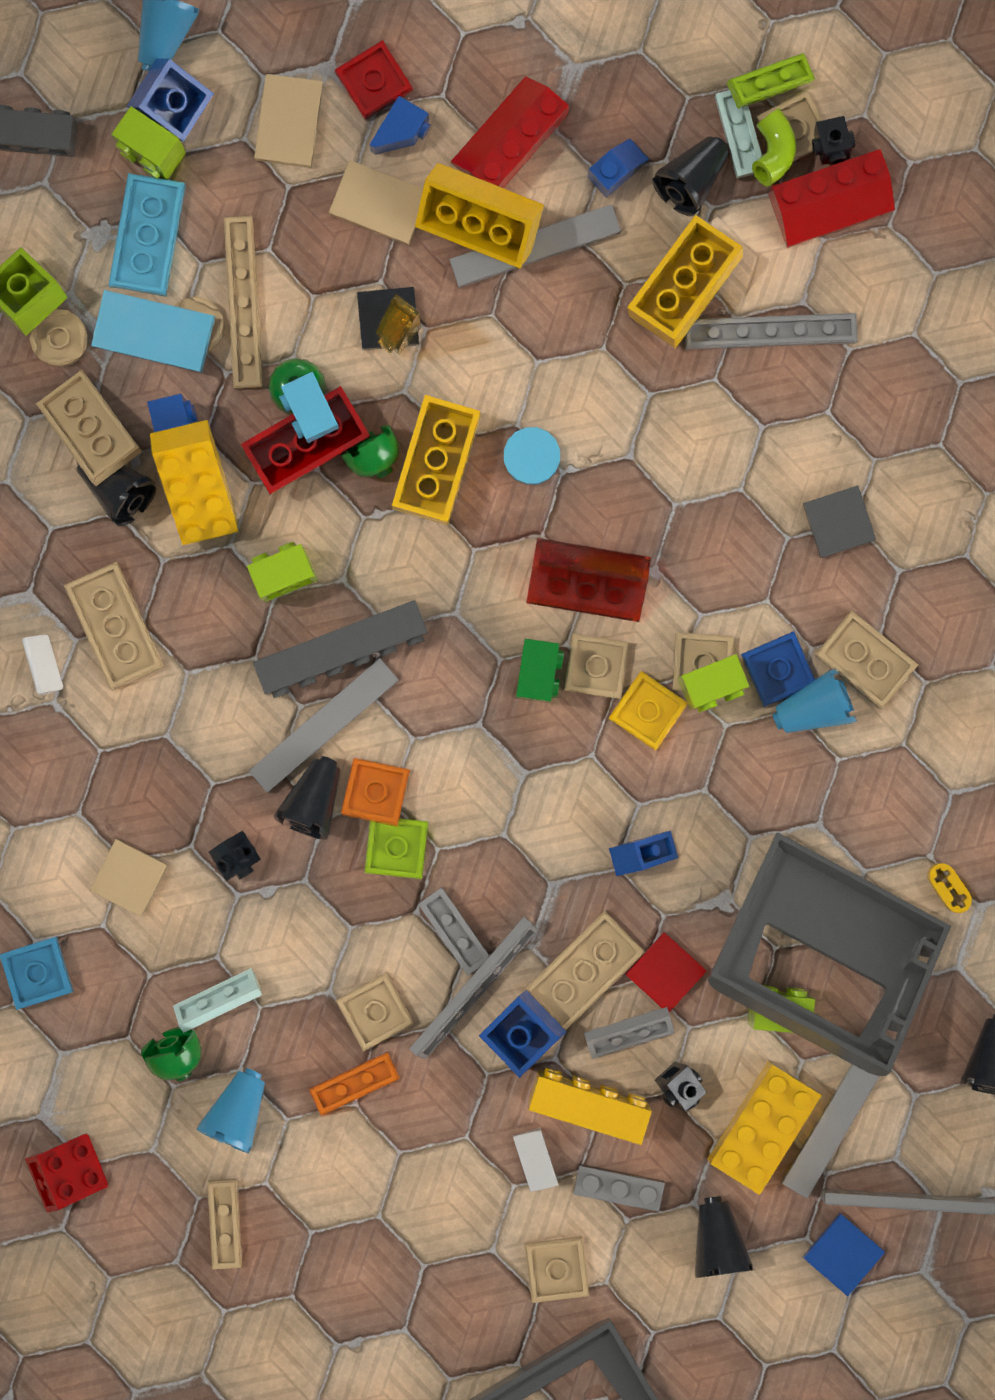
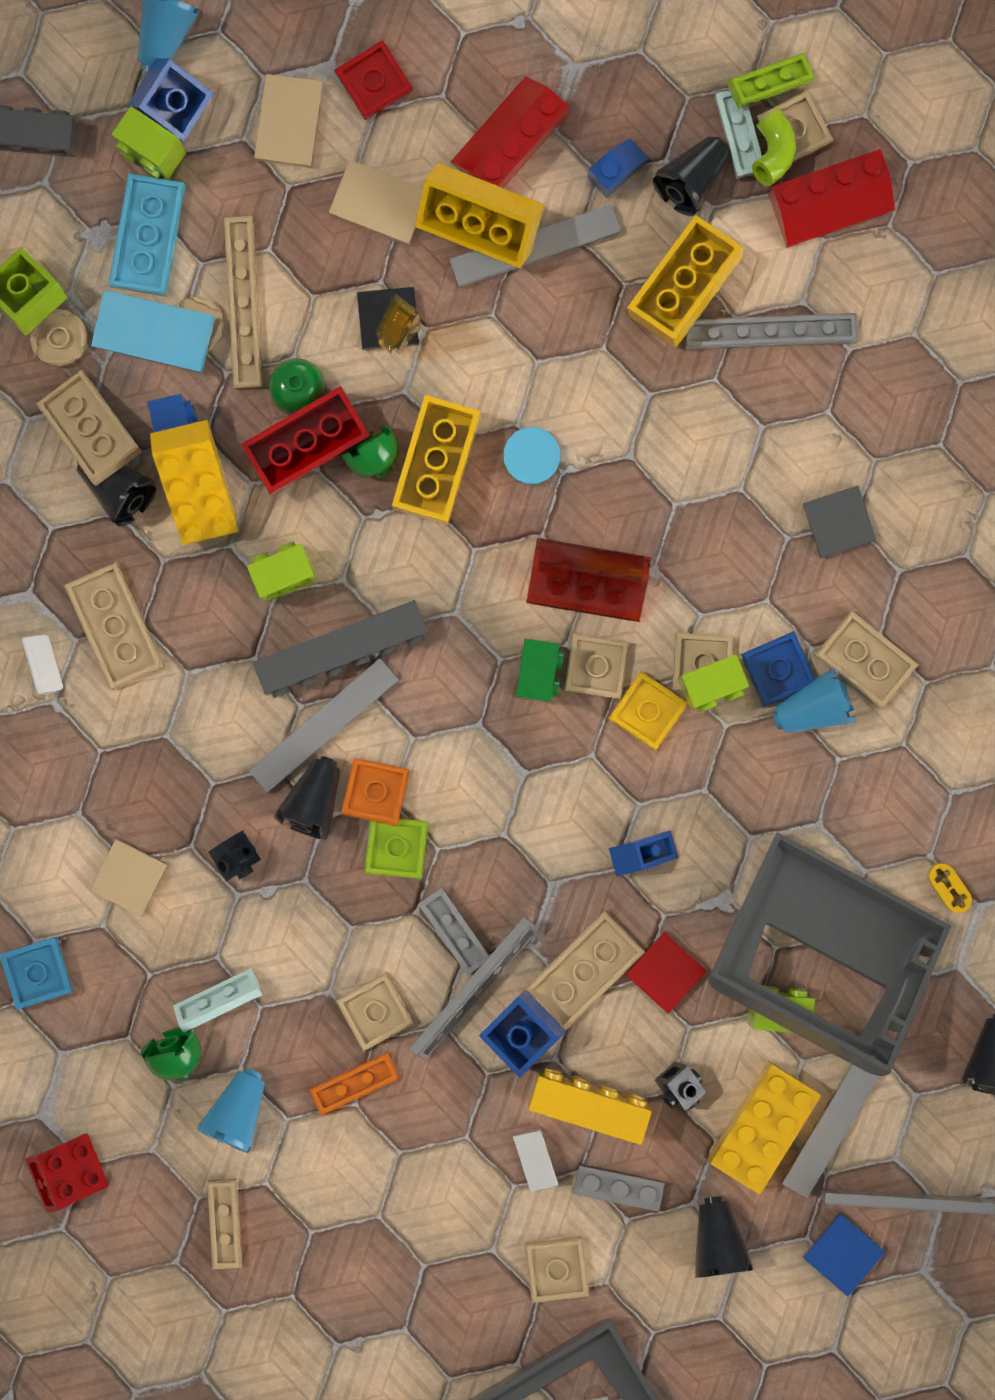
medium azure brick [279,372,339,443] -> none
blue slope [369,96,431,155] -> none
light grey plate [584,1007,674,1059] -> none
black brick [812,116,855,165] -> none

